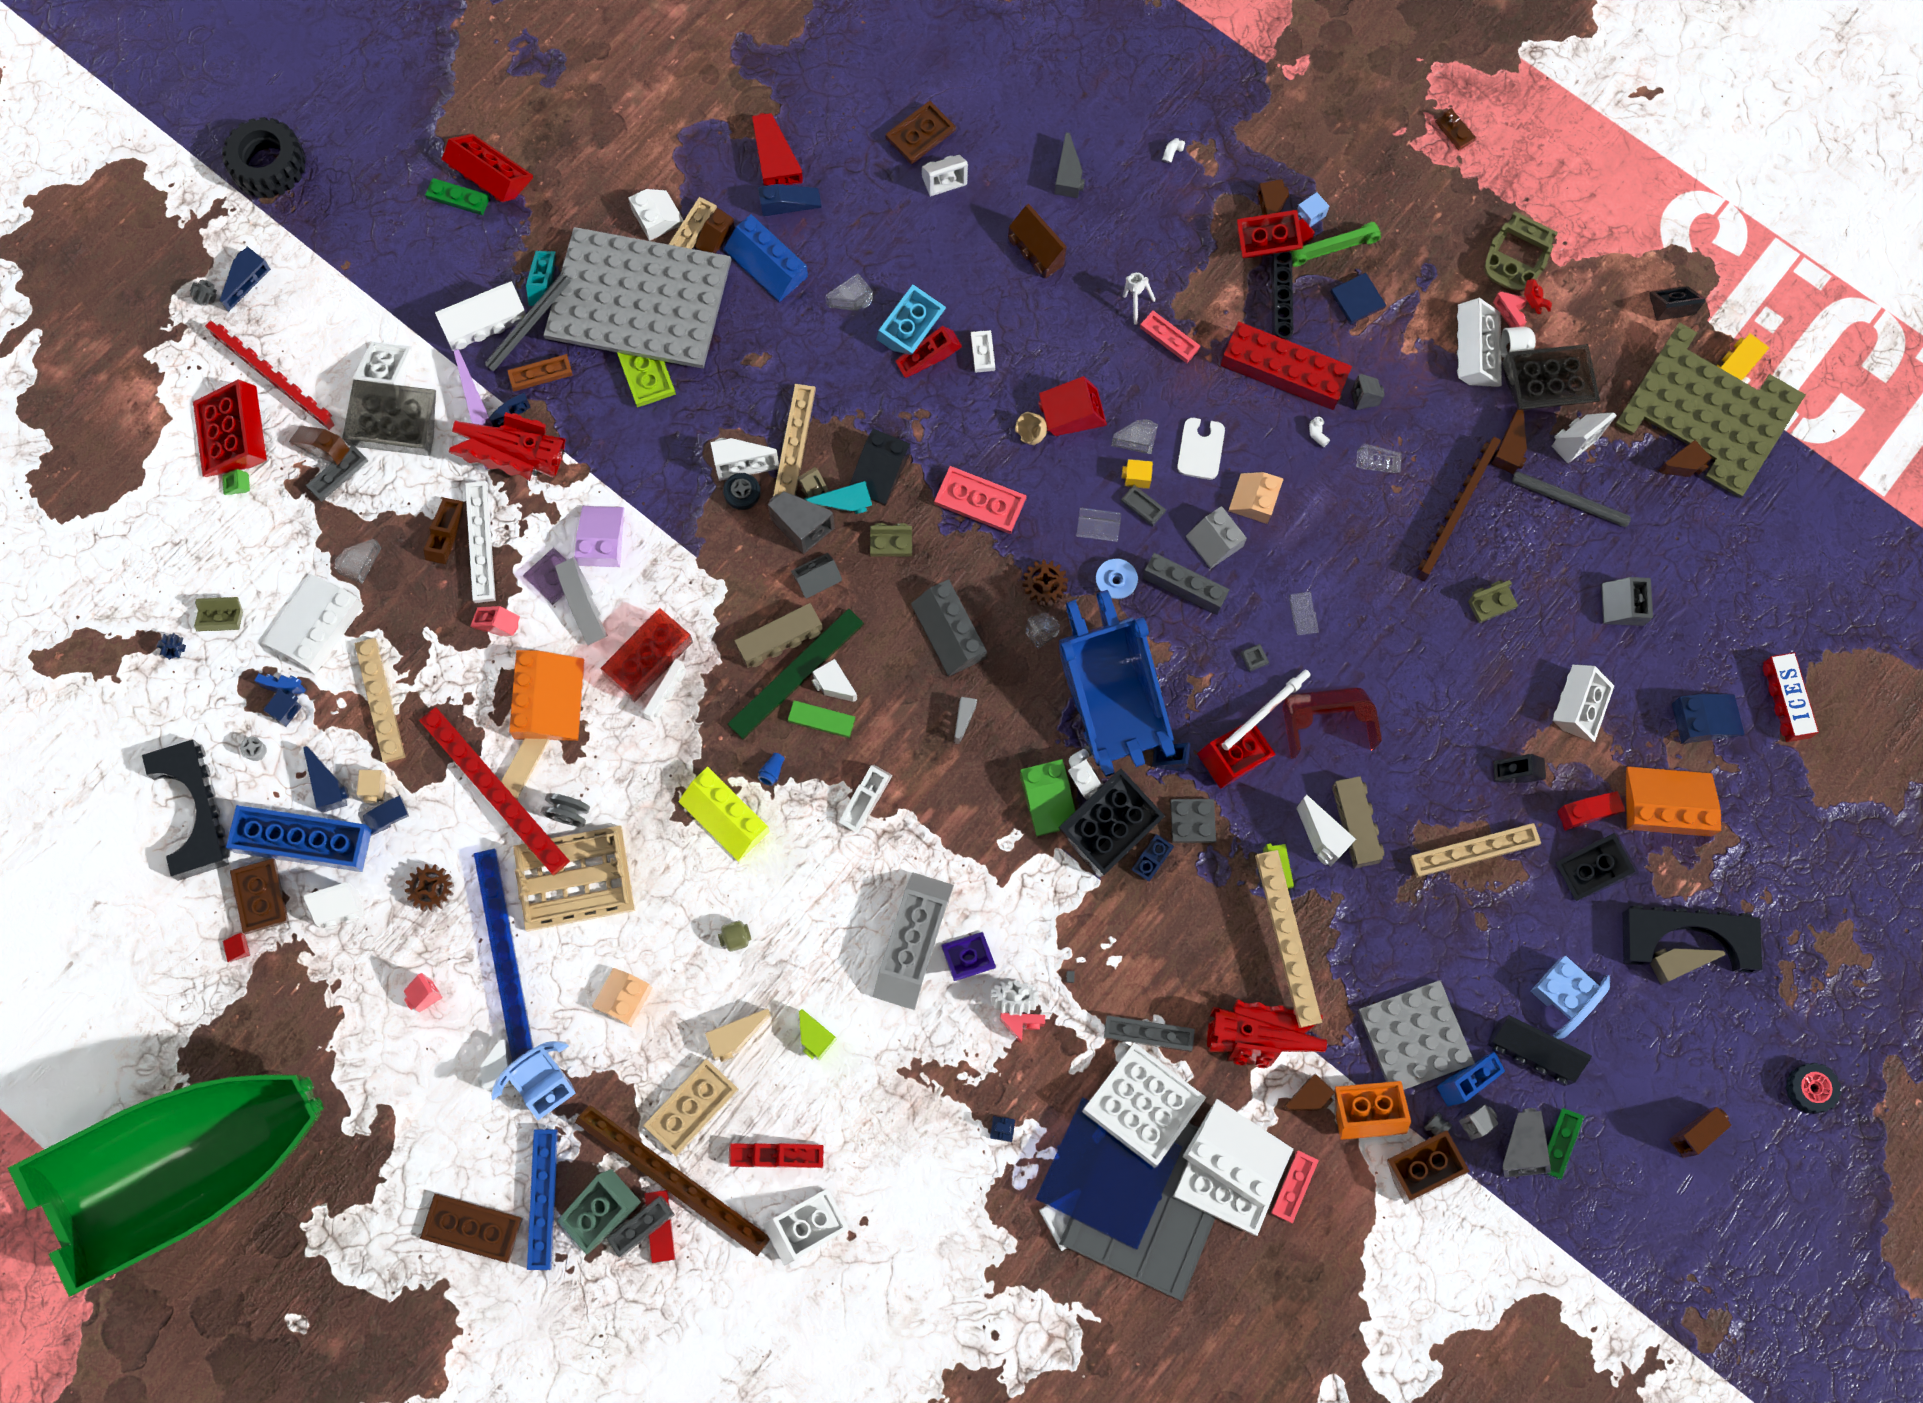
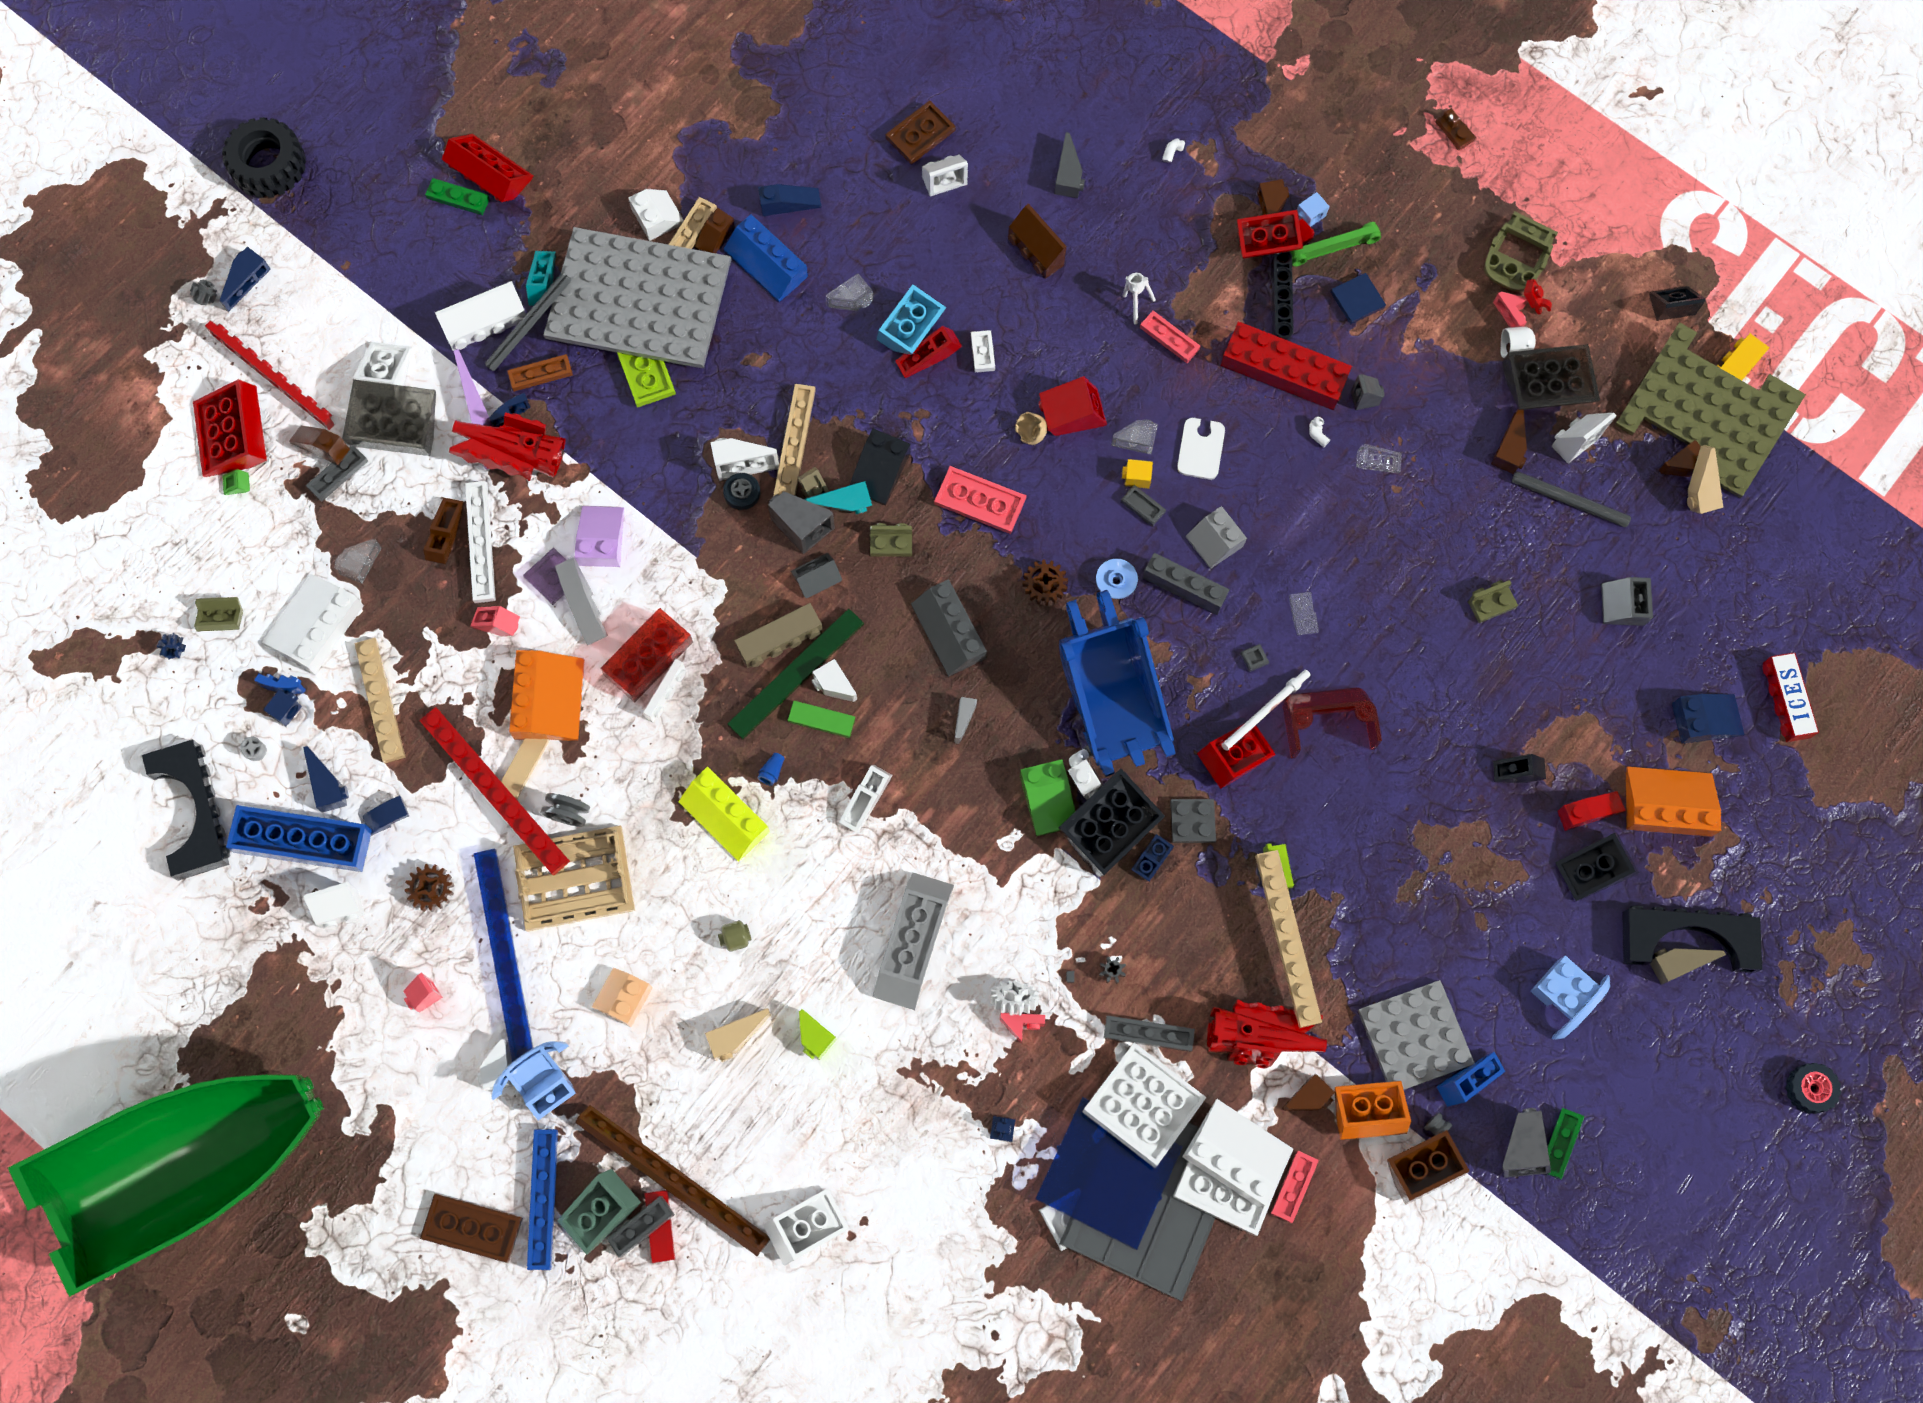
red slope [223,933,250,963] -> none
reddish brown plate [230,858,289,935] -> none
tan brick [357,770,386,804] -> none
tan plate [643,1059,739,1157] -> none
red slope [728,1143,824,1168] -> none
red slope [752,113,803,186] -> none
dark purple slope [941,932,996,981] -> none
clear slope [1026,612,1060,648] -> none
clear panel [1076,508,1121,542] -> none
dark blue slope [1152,743,1191,772] -> none
light nougat slope [1228,472,1283,524] -> none
white slope [1297,795,1356,867] -> none
dark tan brick [1332,776,1384,868] -> none
tan plate [1410,823,1541,878] -> none
reddish brown plate [1417,437,1501,582] -> none
white slope [1457,298,1502,387] -> none
light grey slope [1459,1104,1499,1140] -> none
black slope [1487,1015,1592,1086] -> none
white slope [1553,665,1614,742] -> none
reddish brown slope [1669,1107,1732,1158] -> none
none -> dark grey gear [1099,956,1126,984]
none -> tan slope [1687,445,1723,514]

